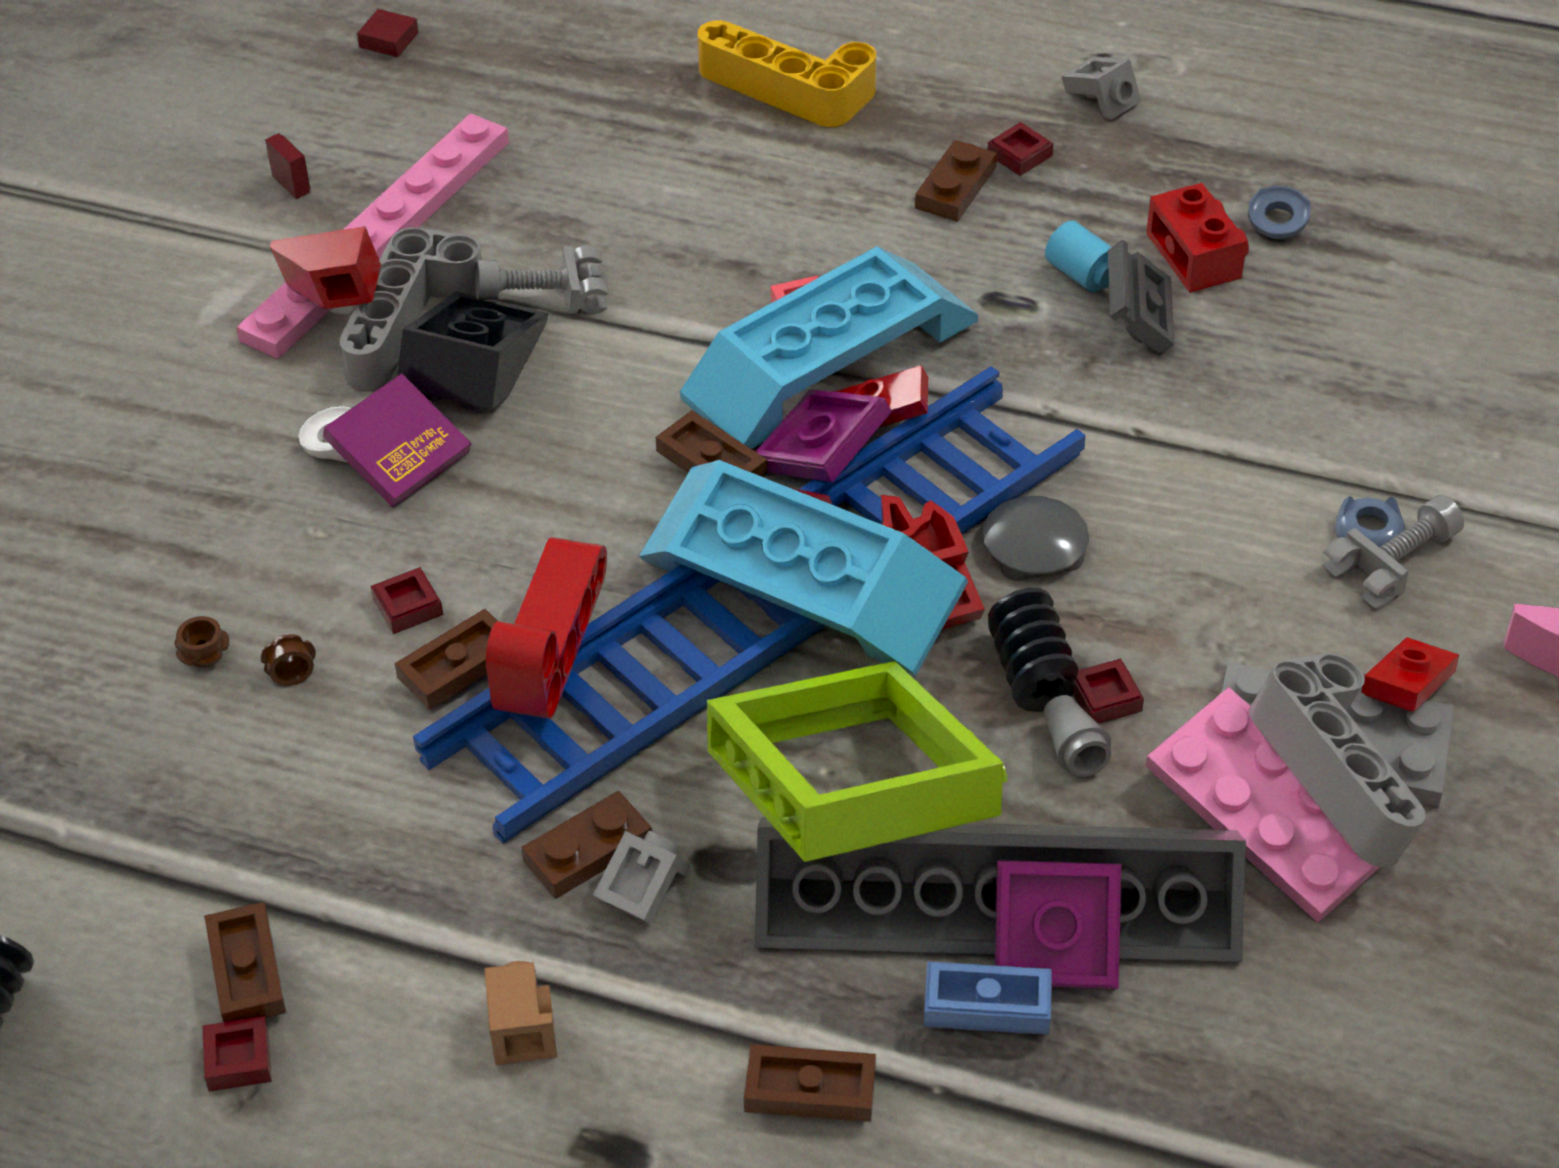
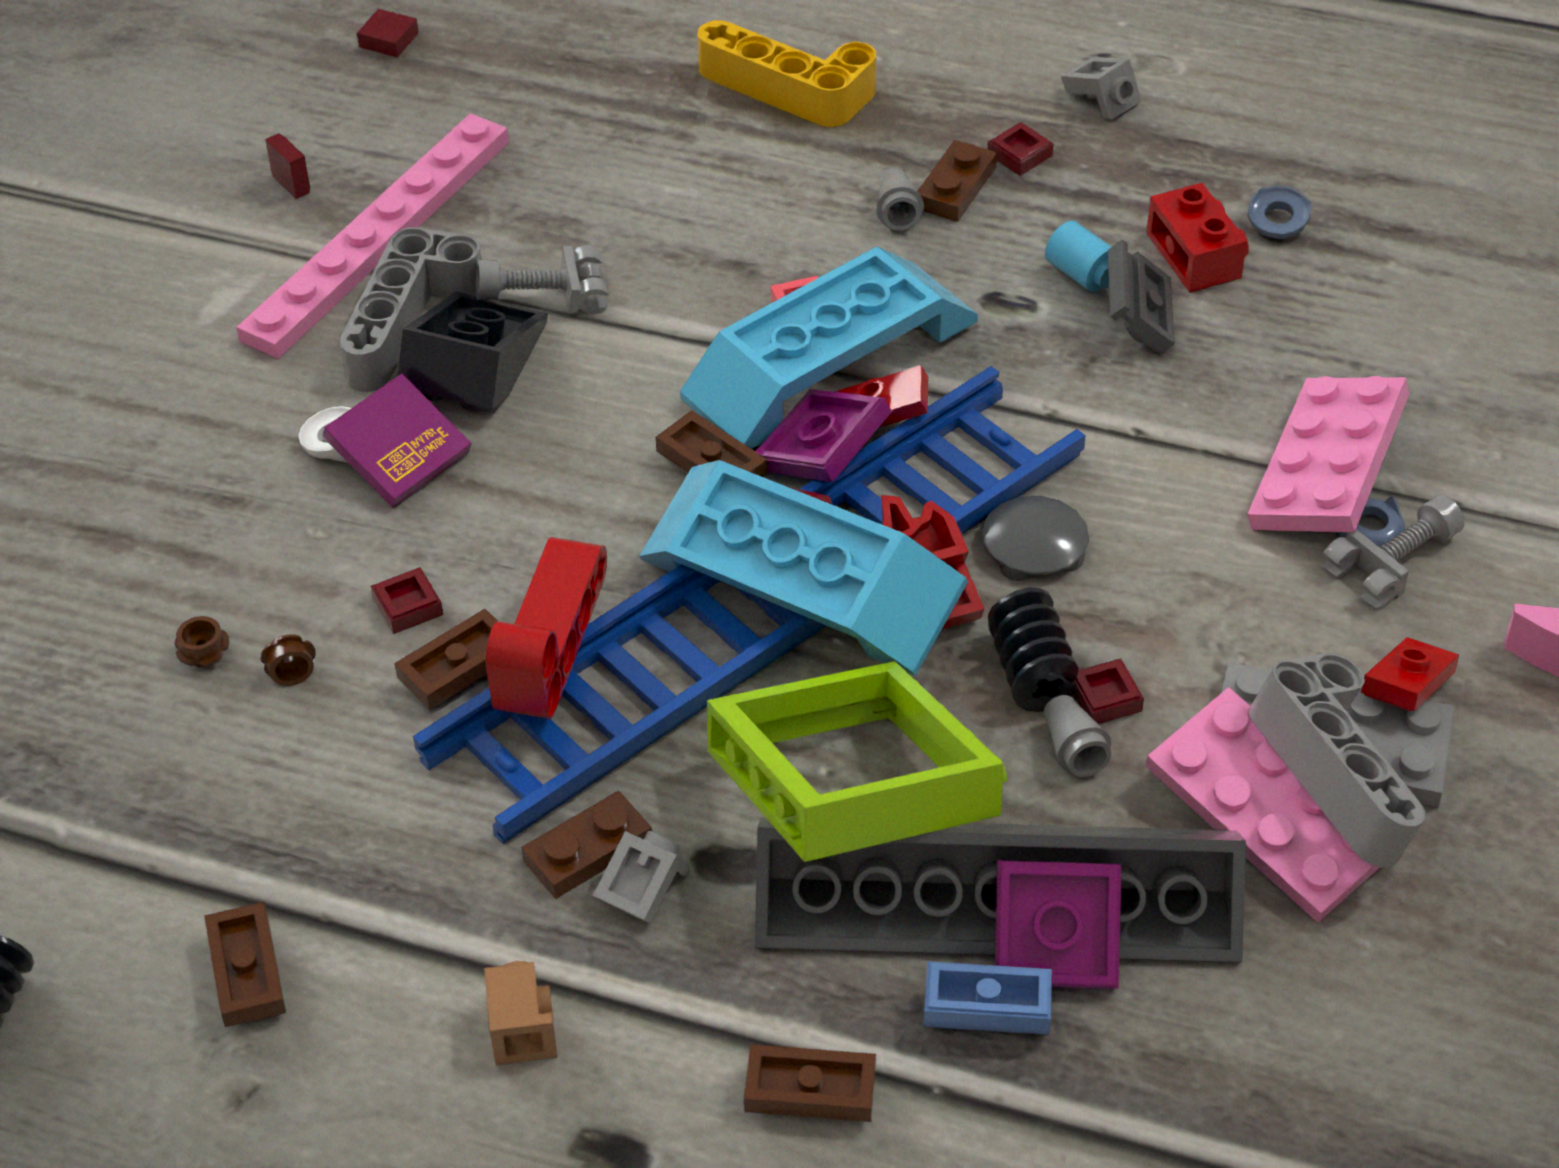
dark red tile [202,1016,272,1092] -> none
red slope [270,226,381,310] -> none
none -> light grey cone [876,168,924,231]
none -> bright pink plate [1247,376,1410,533]

